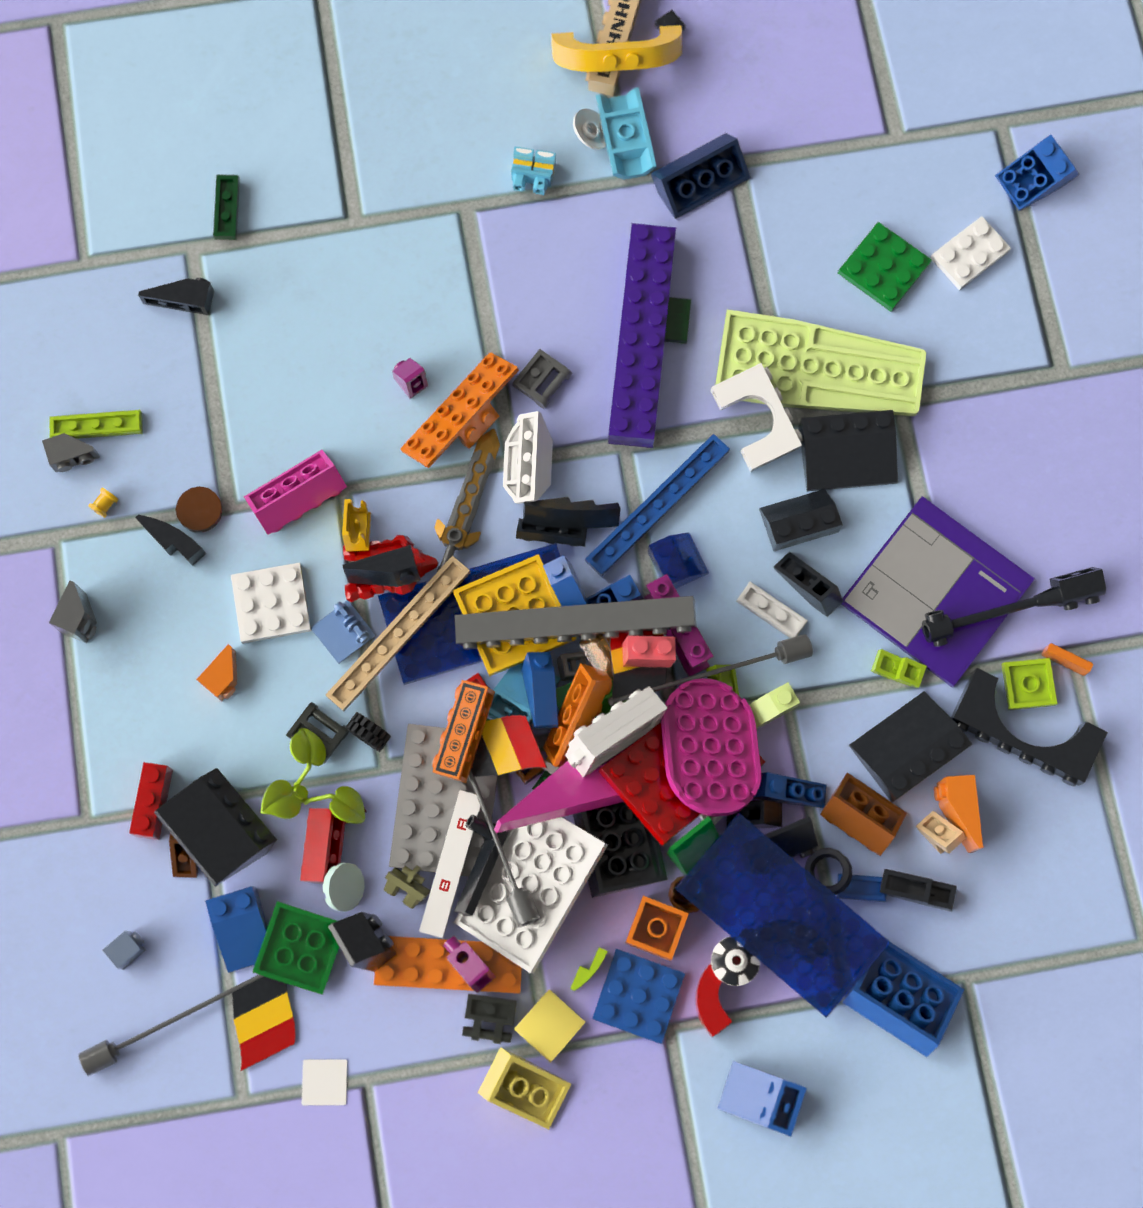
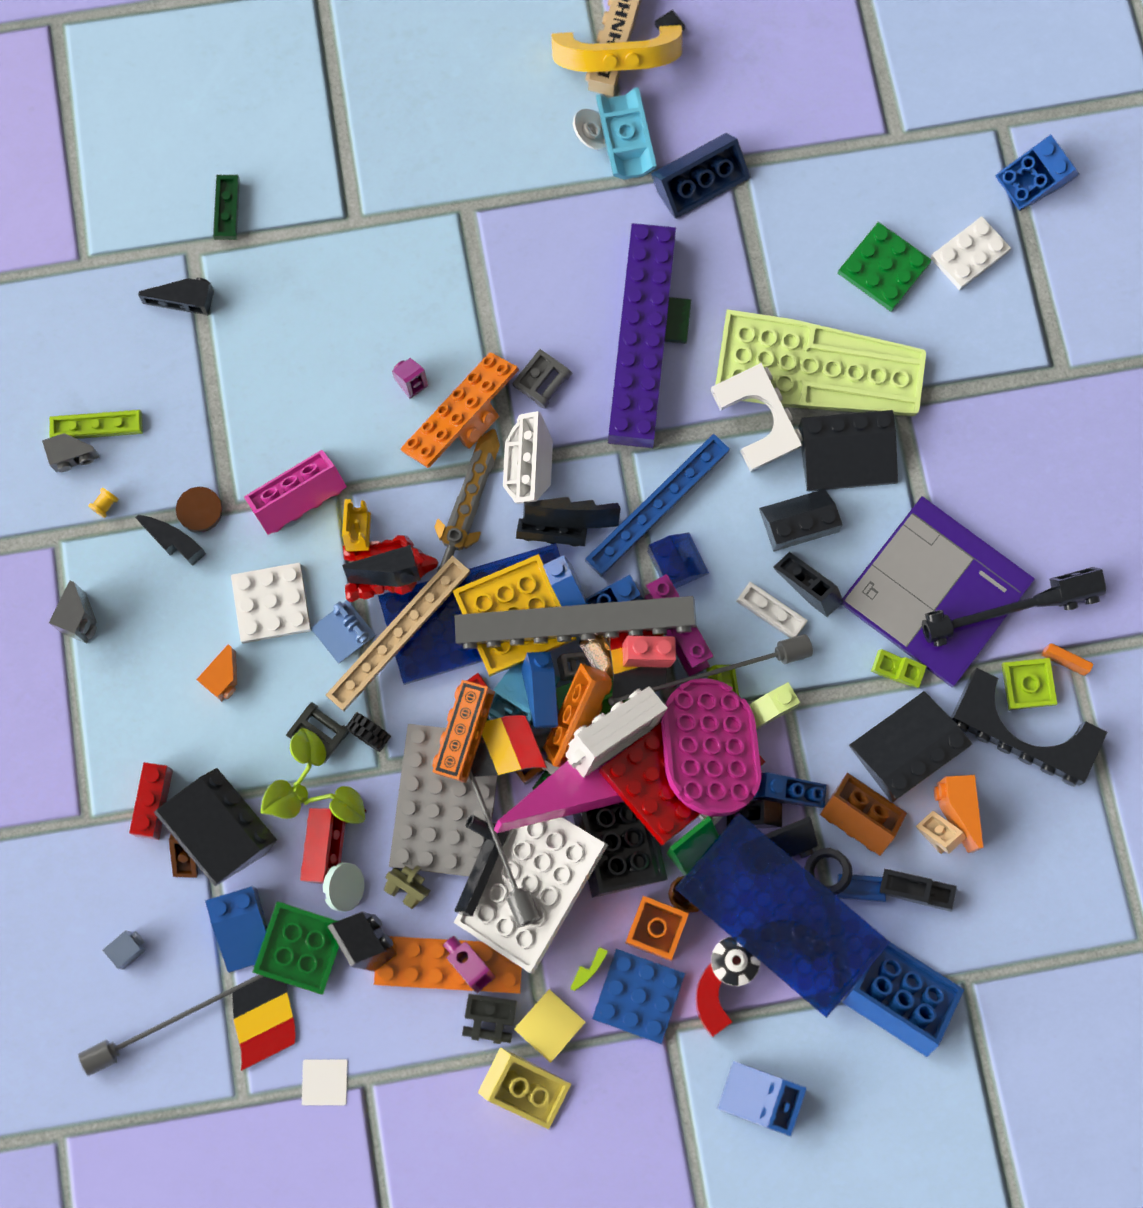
white tile [419,790,483,938] -> none
medium azure hips [511,147,556,195] -> none

